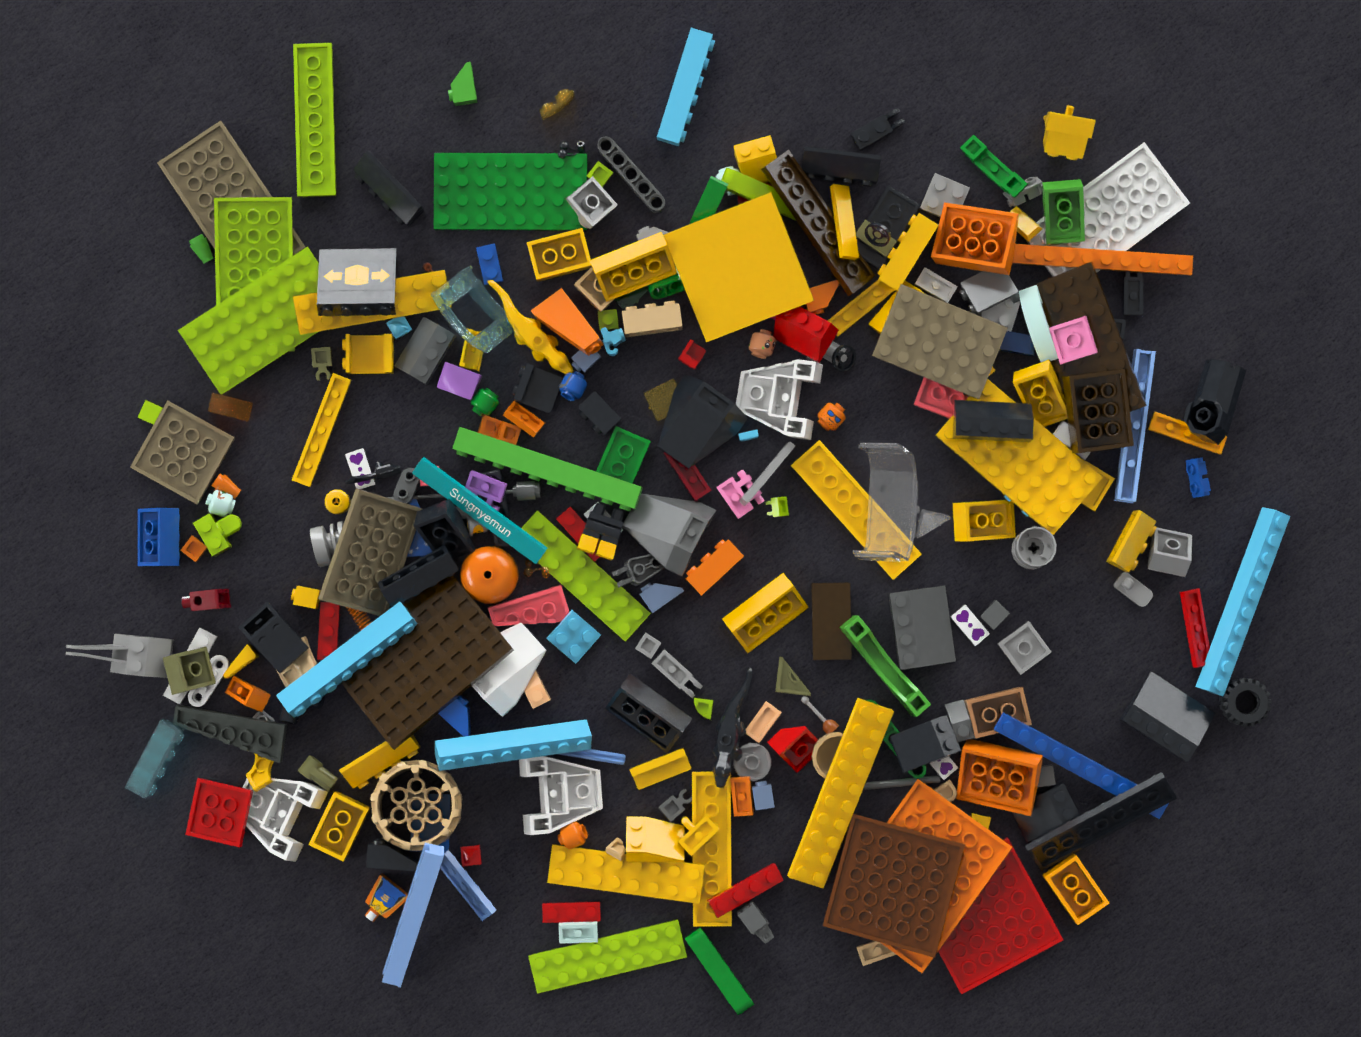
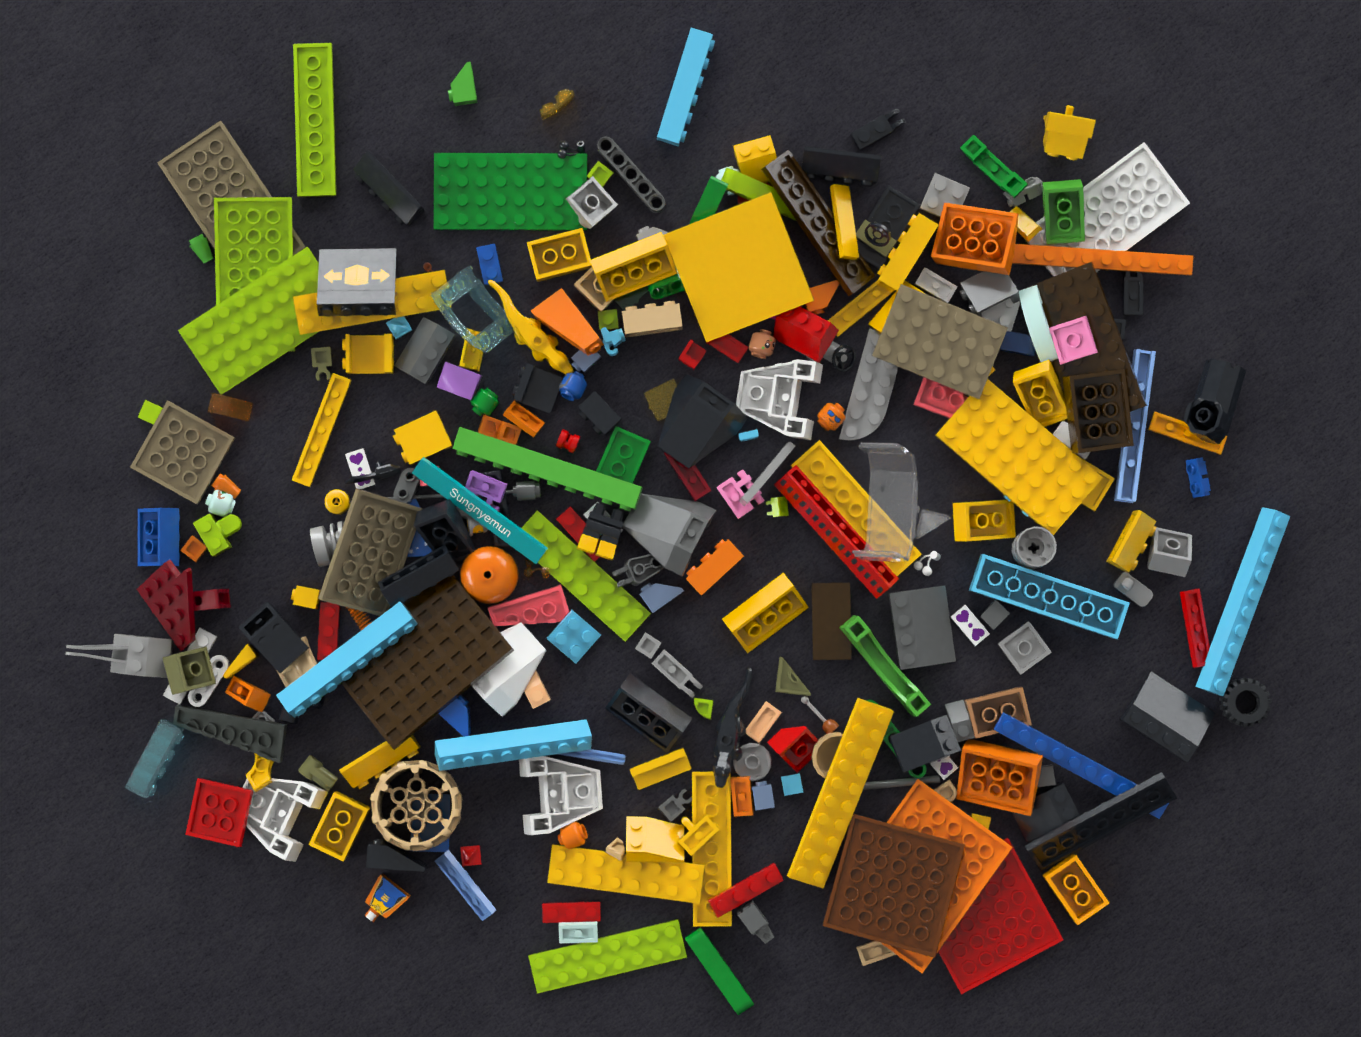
light blue tile [382,843,444,988] -> none
black slope [953,400,1034,442] -> none
none -> dark red wing [137,559,196,651]
none -> yellow panel [393,411,453,466]
none -> red wheel [556,429,581,454]
none -> red tile [706,334,749,363]
none -> red brick [774,465,899,599]
none -> medium azure tile [781,773,803,796]
none -> light grey plate [839,328,898,441]
none -> white piece [914,551,941,576]
none -> medium azure brick [969,554,1130,639]

